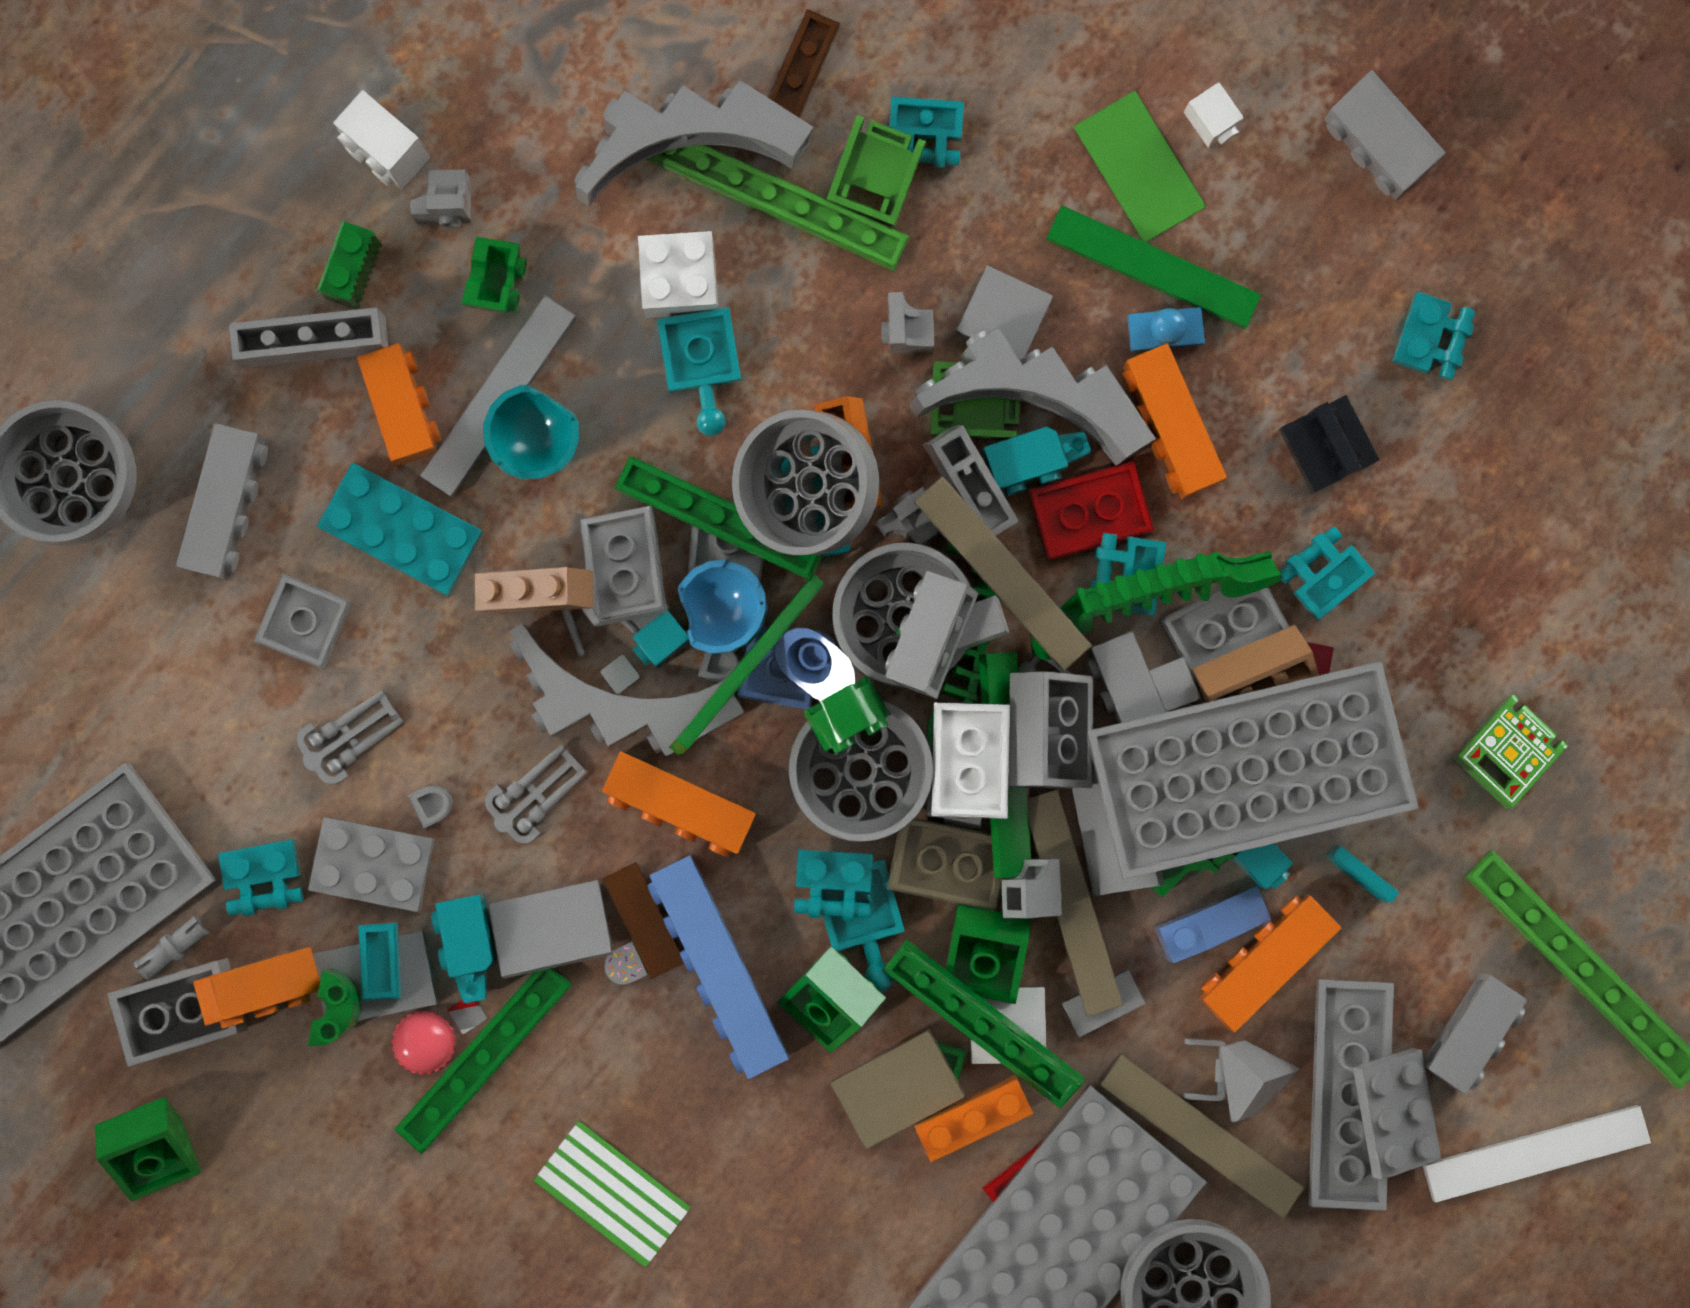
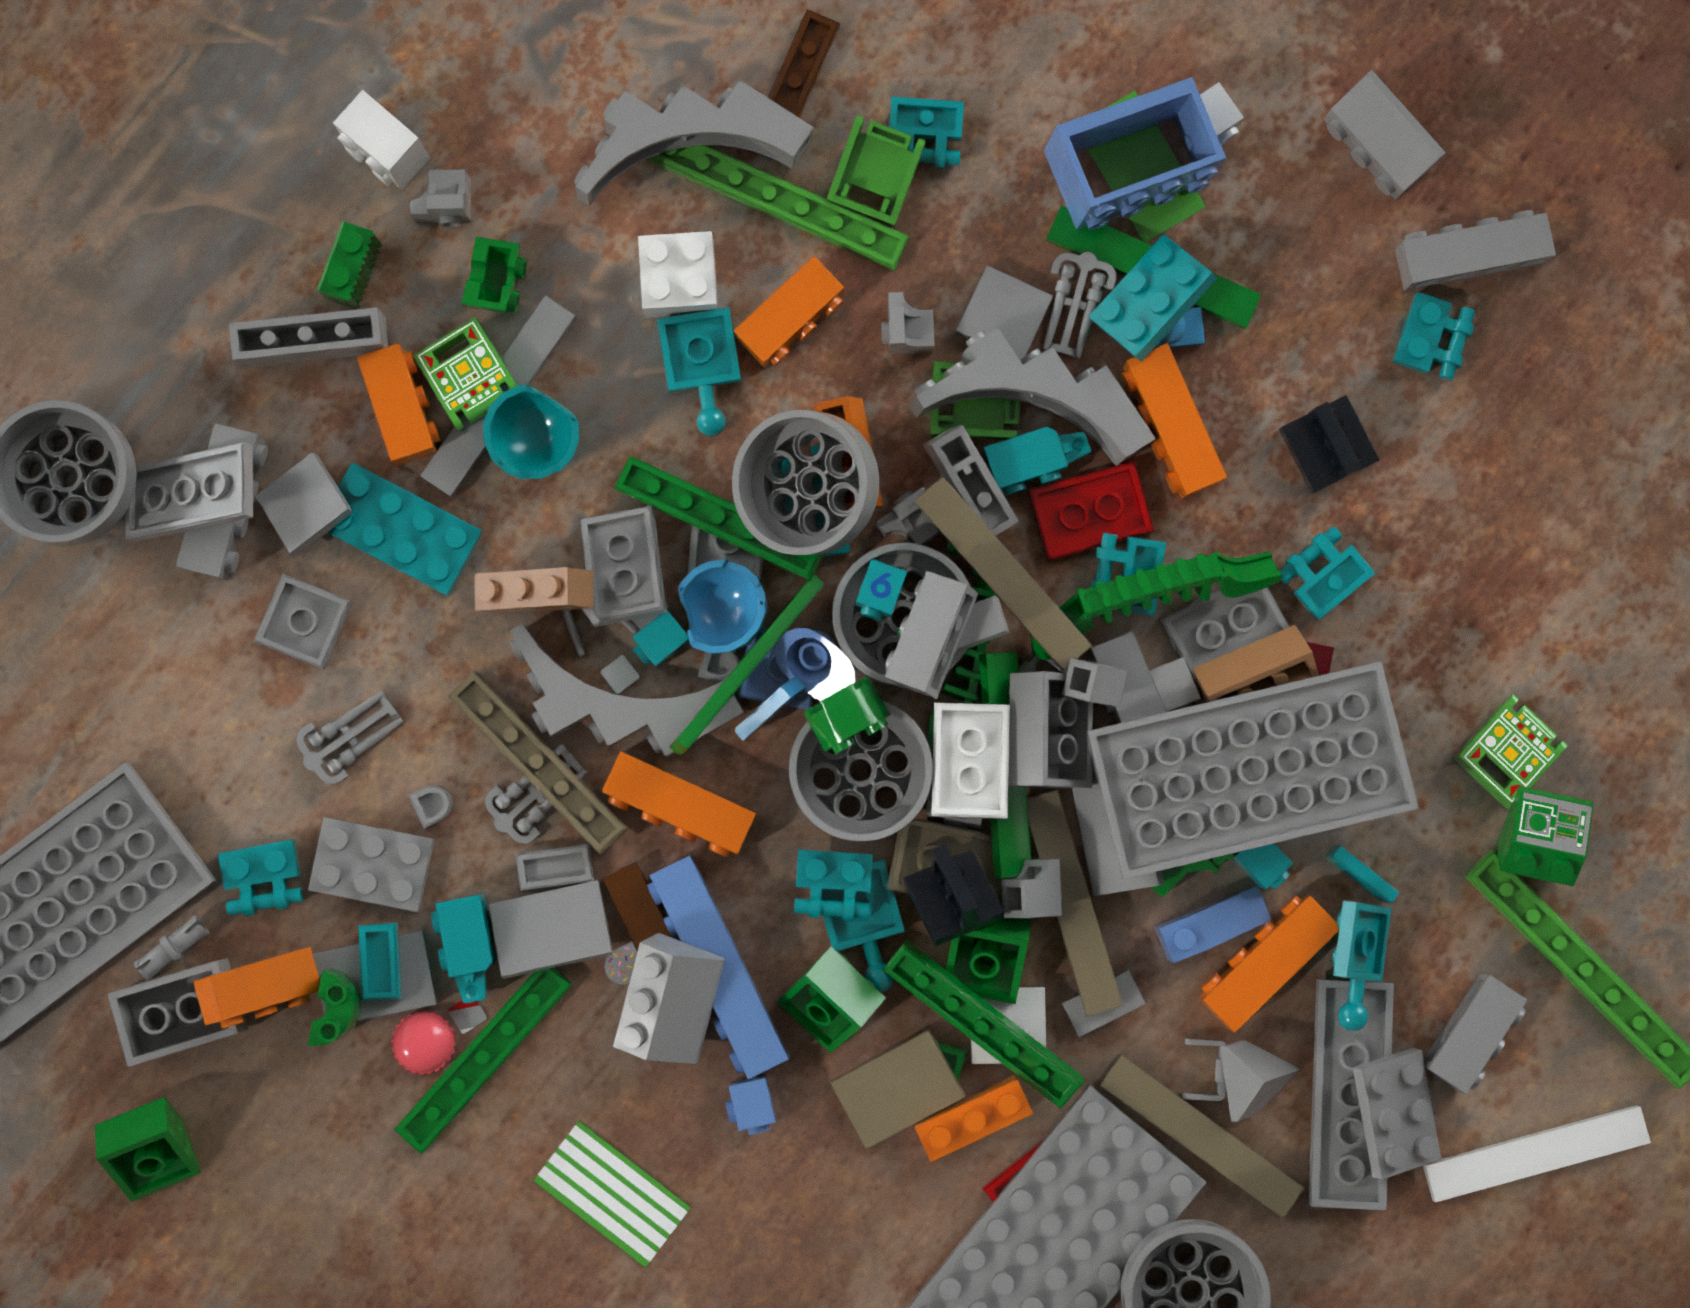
none -> light grey tile [125,442,253,542]
none -> light grey tile [255,452,353,556]
none -> bright green container [413,317,518,431]
none -> dark tan tile [448,670,628,855]
none -> light grey tile [515,844,595,891]
none -> light grey slope [613,933,726,1064]
none -> medium blue brick [725,1074,776,1135]
none -> orange brick [733,256,844,369]
none -> dark azure tile [735,677,806,741]
none -> teal brick [855,559,907,621]
none -> black bracket [903,844,1004,947]
none -> medium blue hose [1043,77,1226,230]
none -> light grey piece [1043,252,1116,359]
none -> light grey brick [1062,658,1128,707]
none -> teal plate [1089,234,1217,362]
none -> teal plate [1332,900,1392,1031]
none -> light grey brick [1395,210,1556,291]
none -> green slope [1495,786,1594,887]

